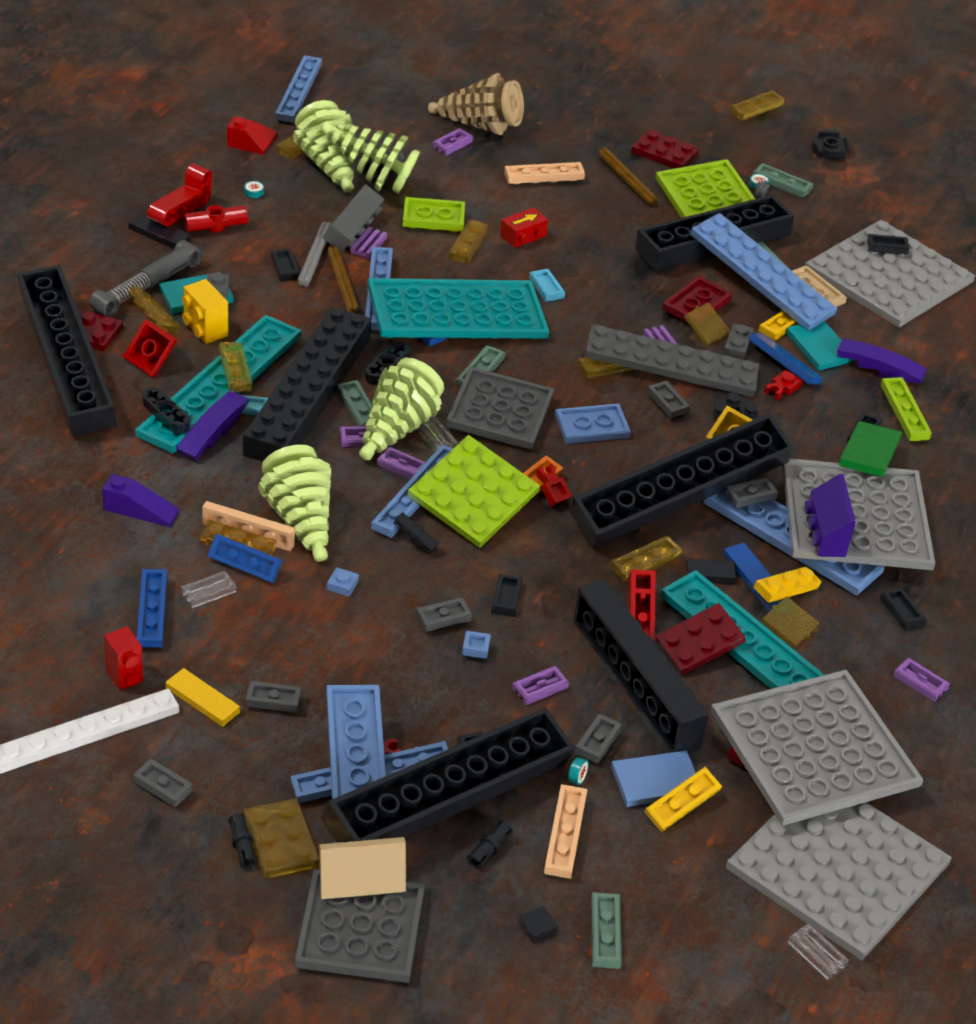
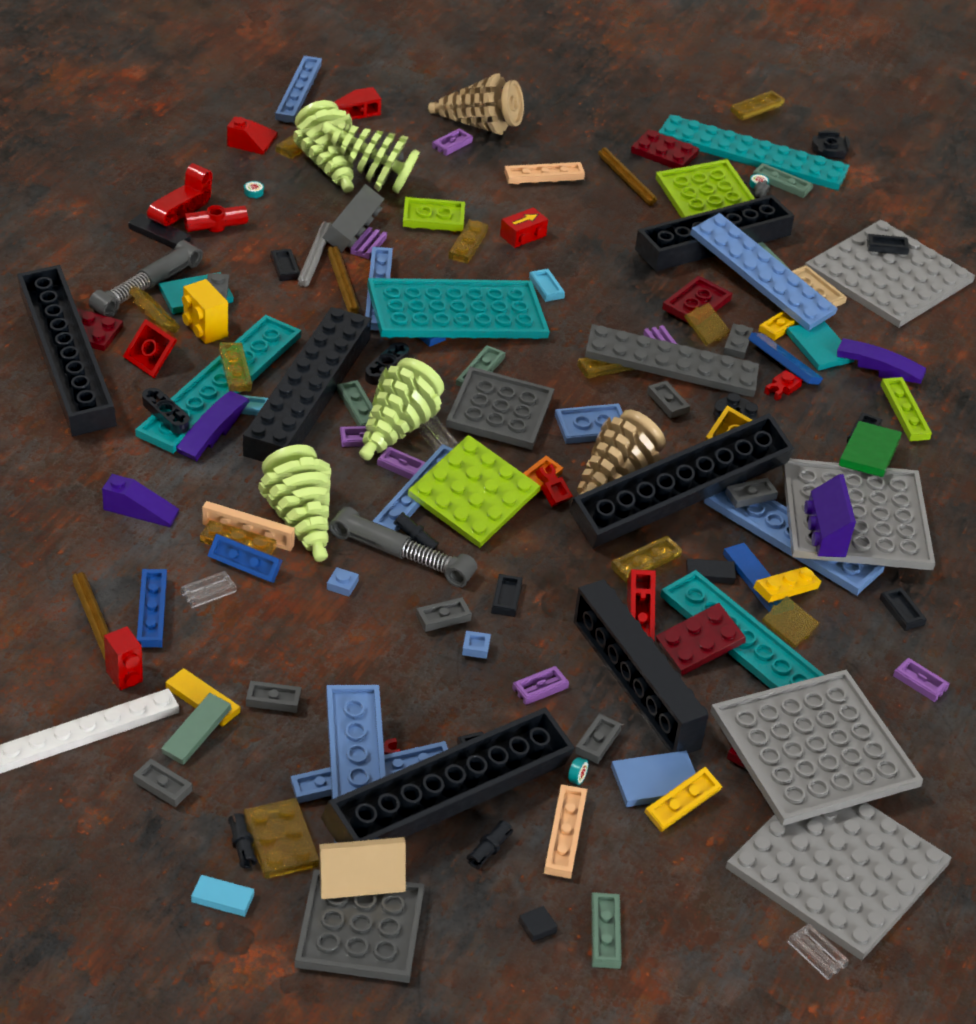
none -> pearl gold axle [72,572,110,660]
none -> sand green tile [161,693,232,765]
none -> medium azure tile [191,875,254,917]
none -> dark grey piece [329,506,478,587]
none -> red slope [334,87,382,120]
none -> tan plant [577,409,666,495]
none -> teal plate [658,115,850,191]

